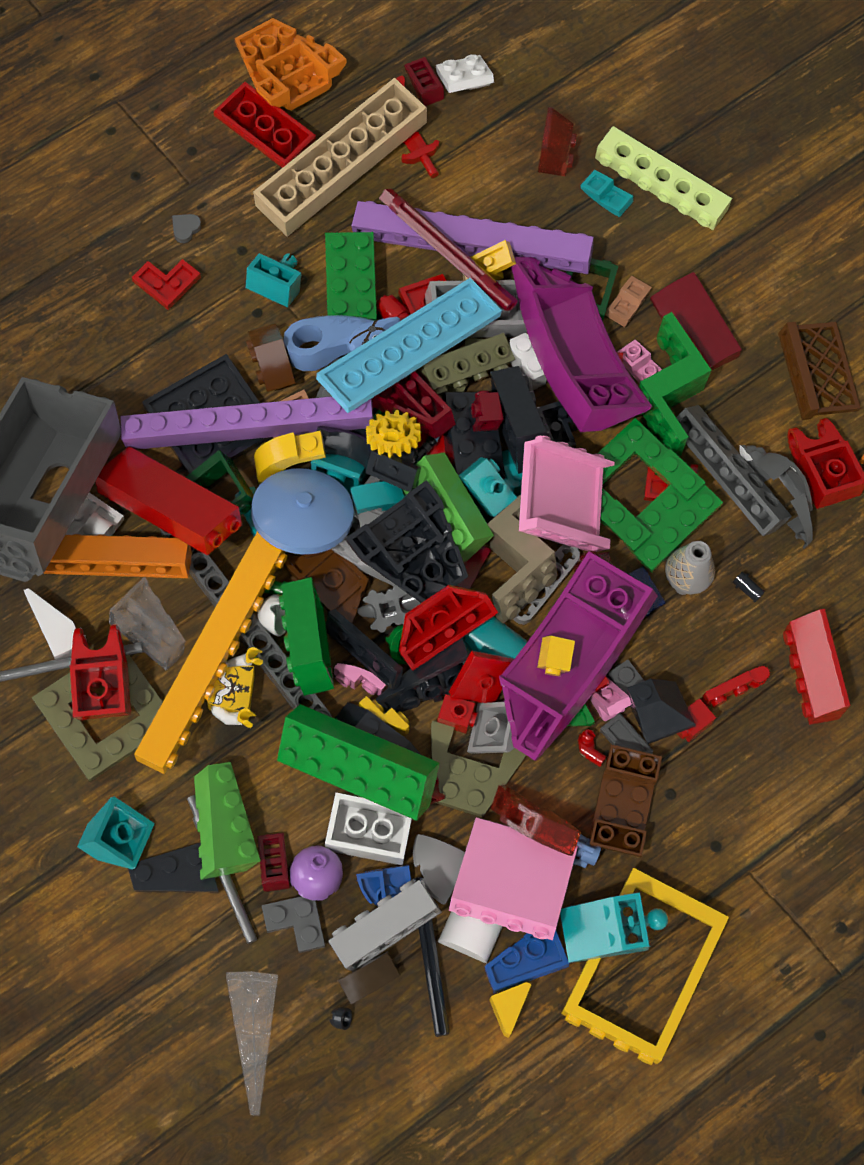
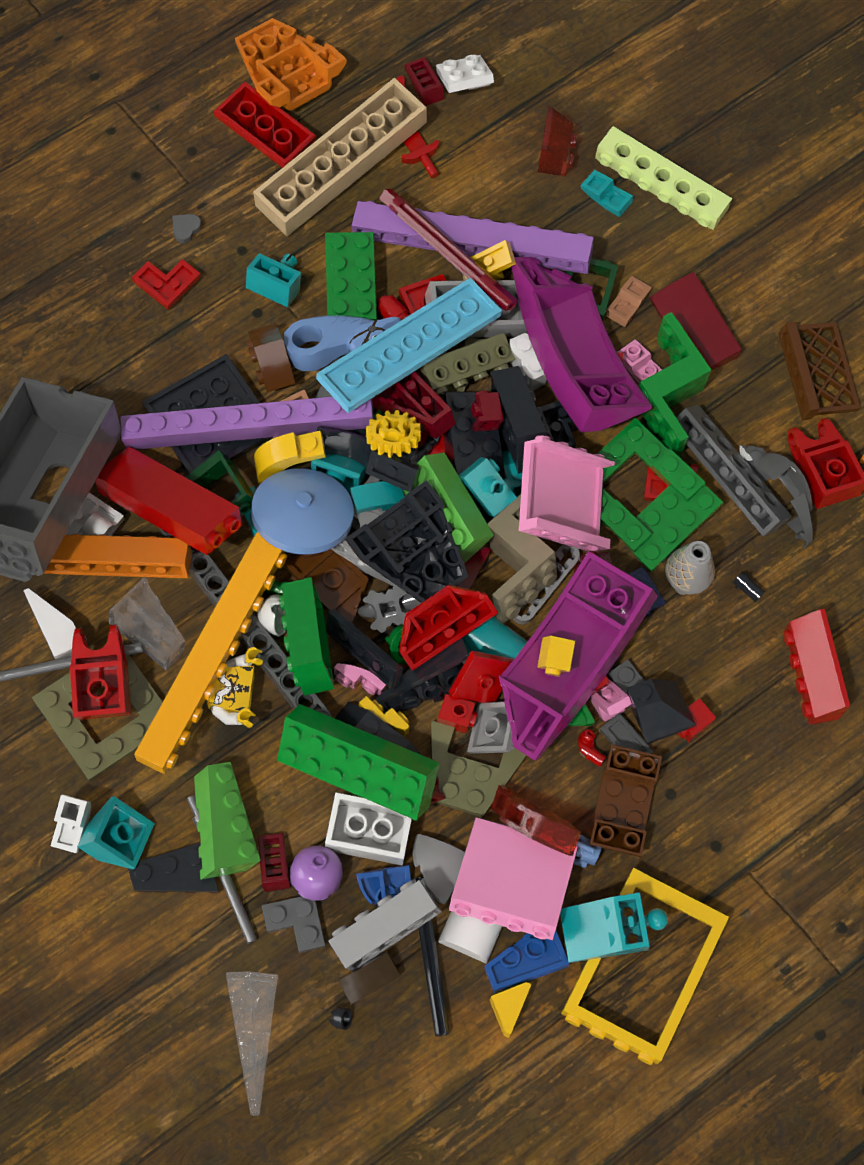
red hinge [701,666,770,708] -> none
none -> white brick [51,795,91,853]

